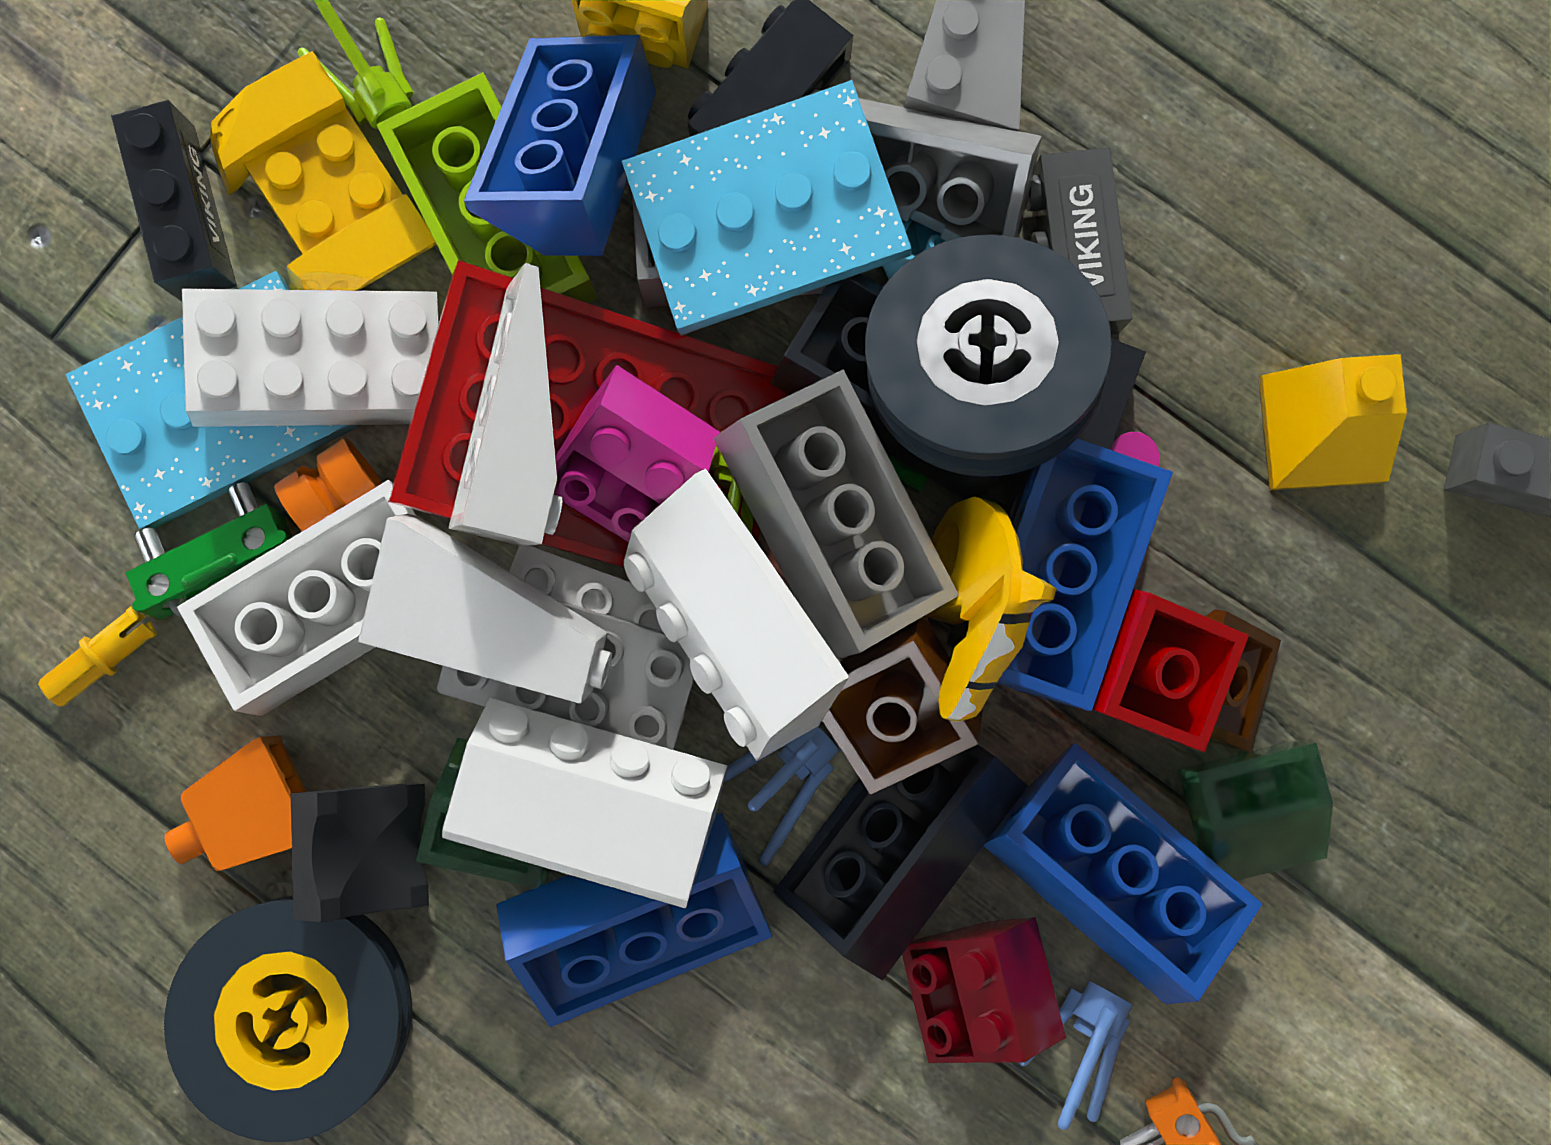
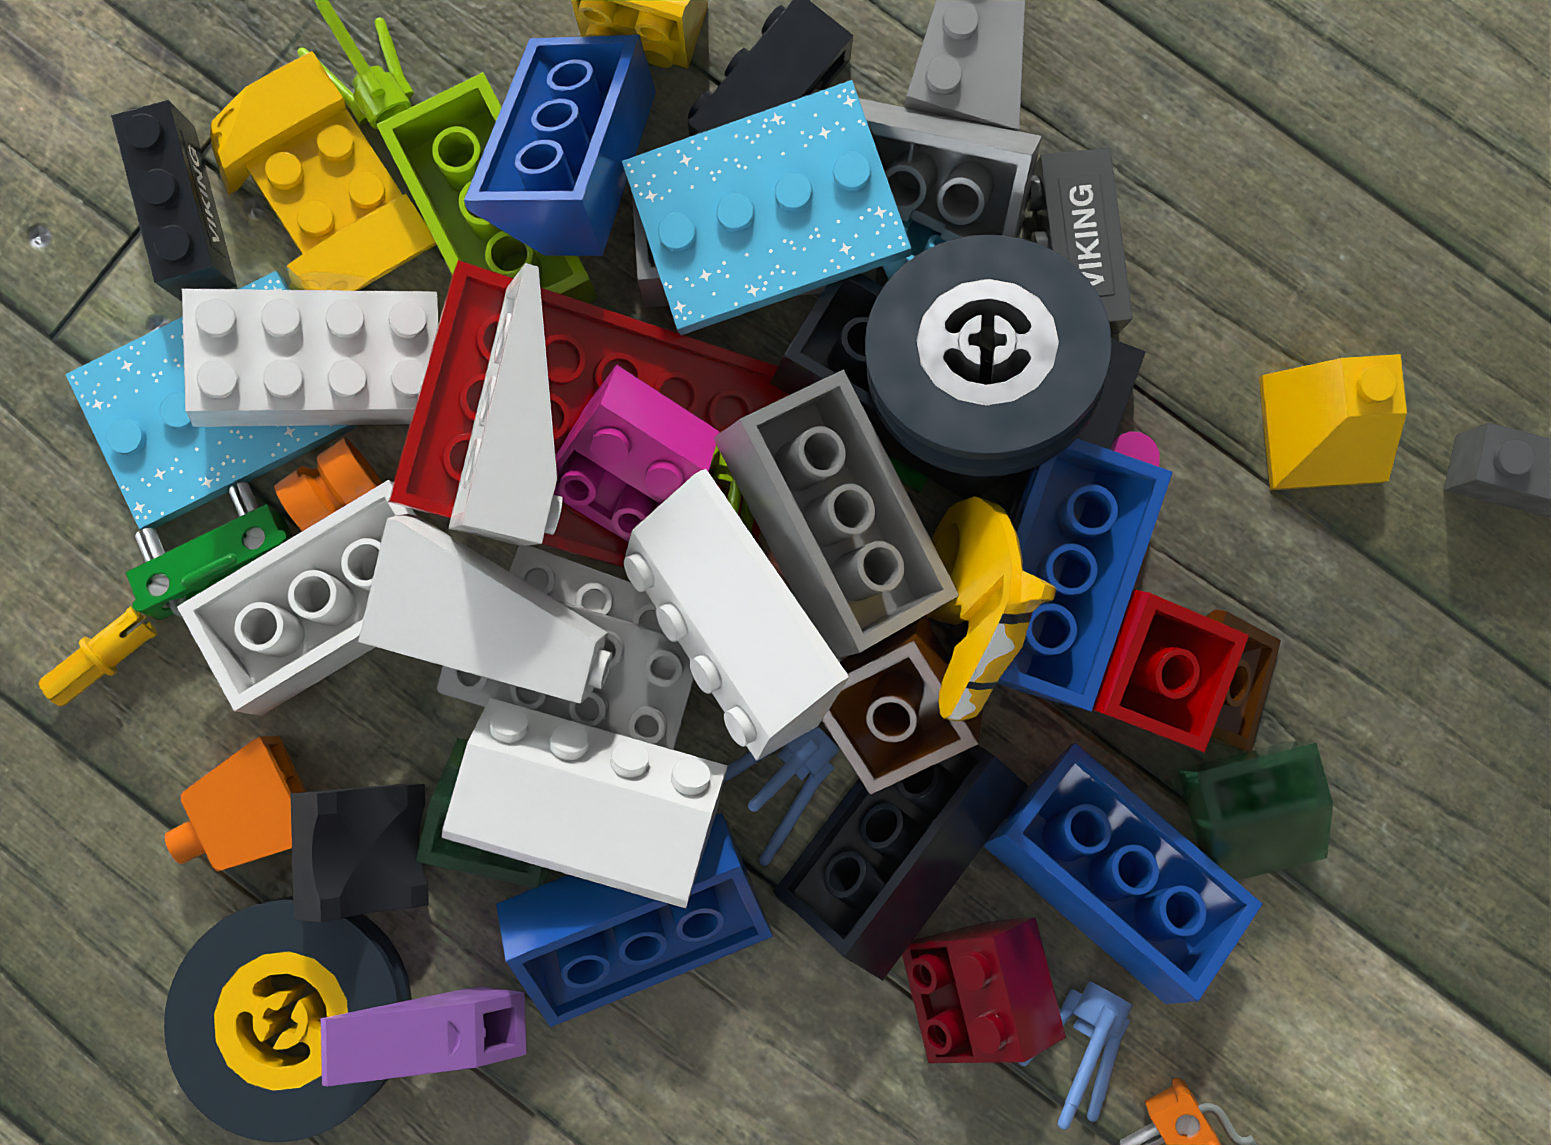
none -> medium lavender slope [321,986,526,1087]

